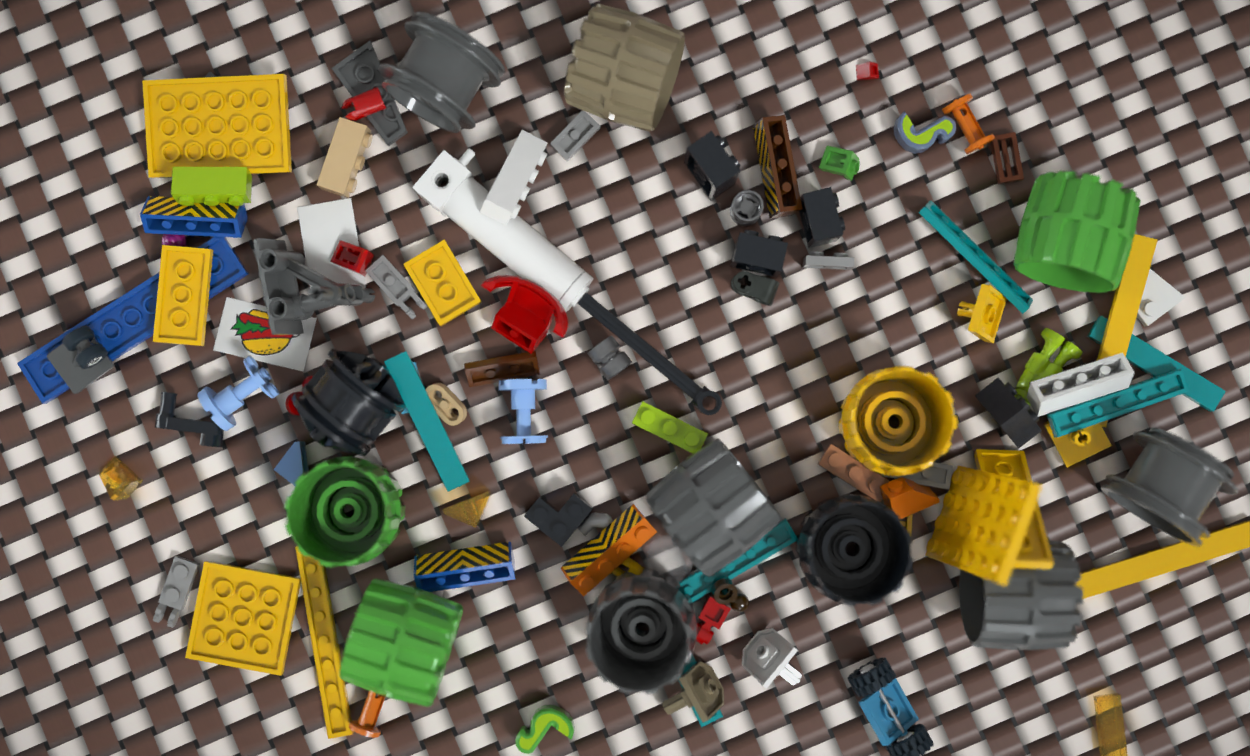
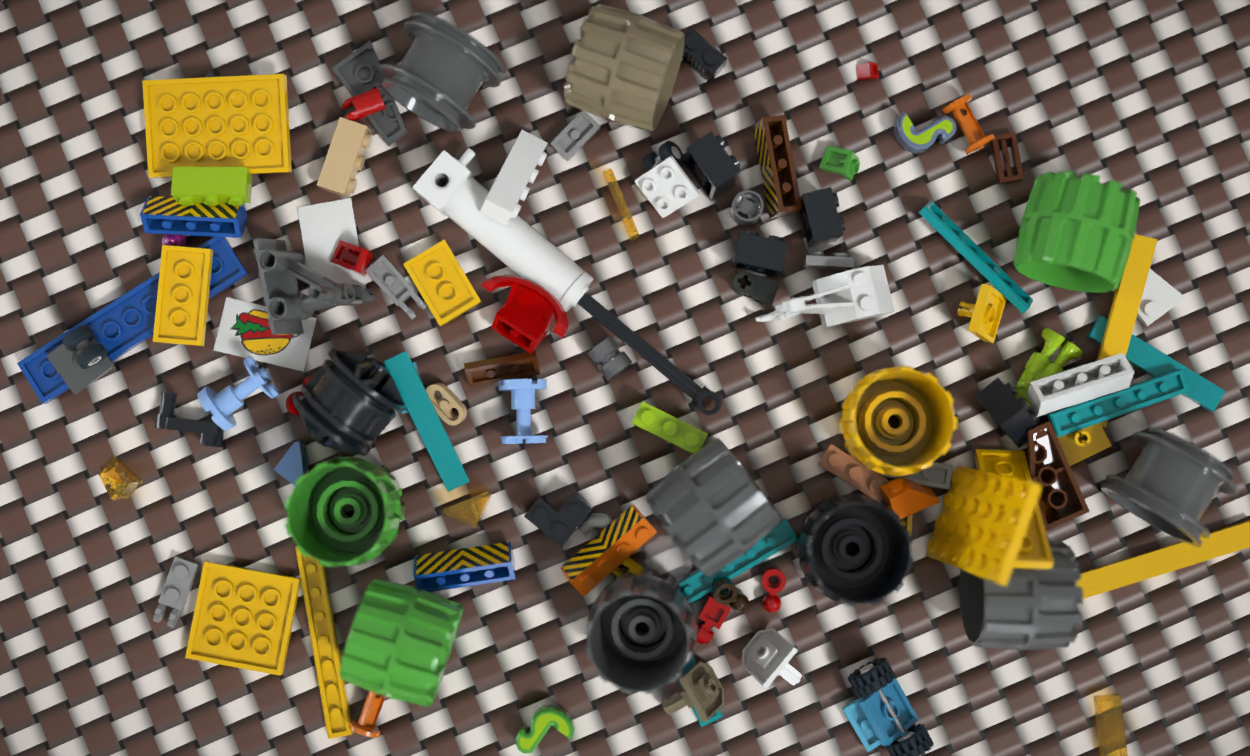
none -> clear yellow tile [603,168,639,242]
none -> white plate [635,141,700,218]
none -> black brick [682,28,727,82]
none -> white slope [755,265,895,329]
none -> red plate [761,567,786,613]
none -> medium azure plate [842,696,881,752]
none -> reddish brown wedge [1027,421,1090,531]

